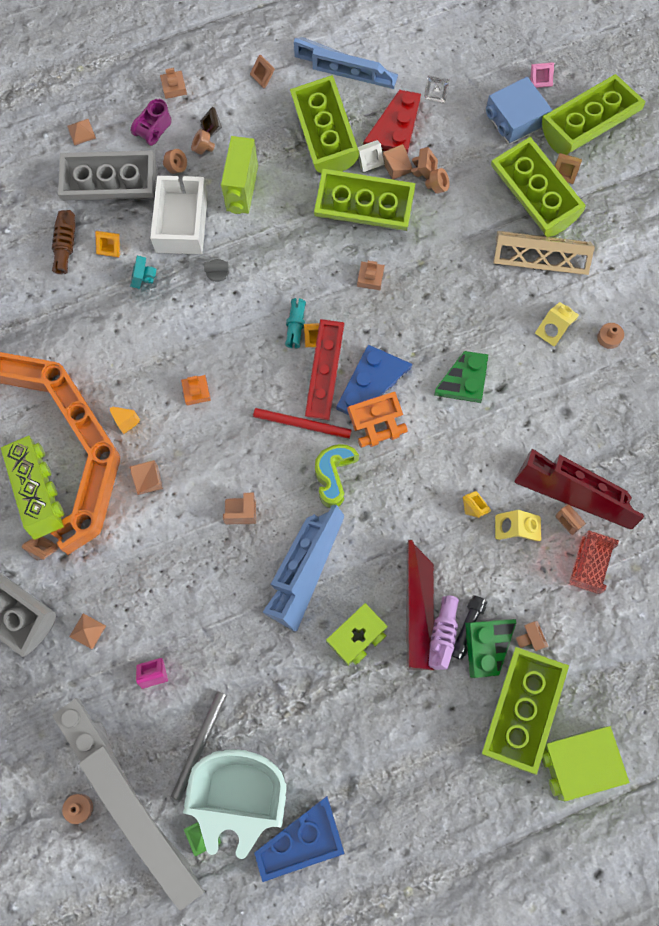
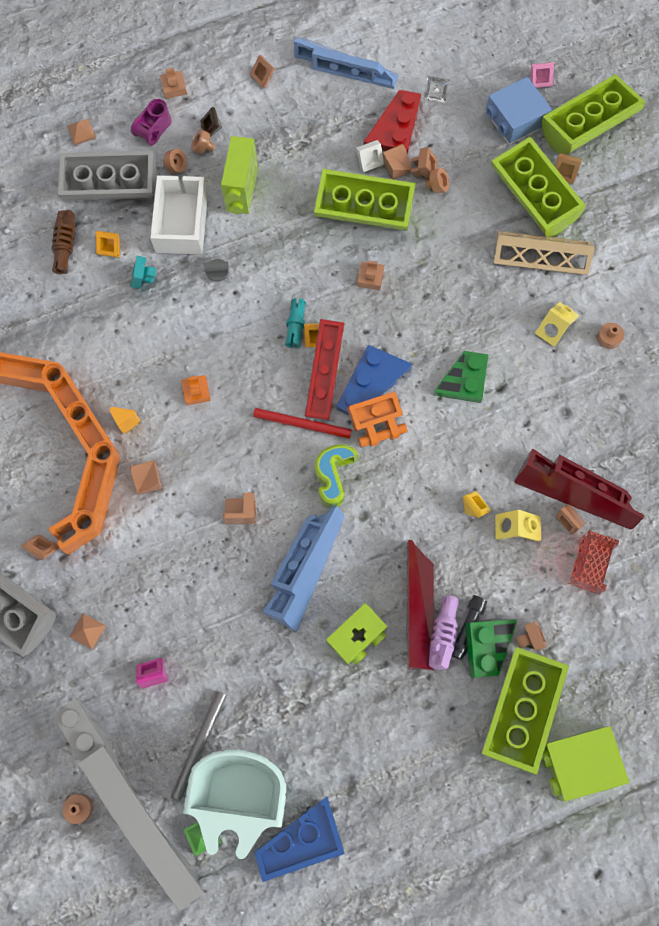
lime brick [0,435,64,540] -> none
lime brick [290,75,359,174] -> none

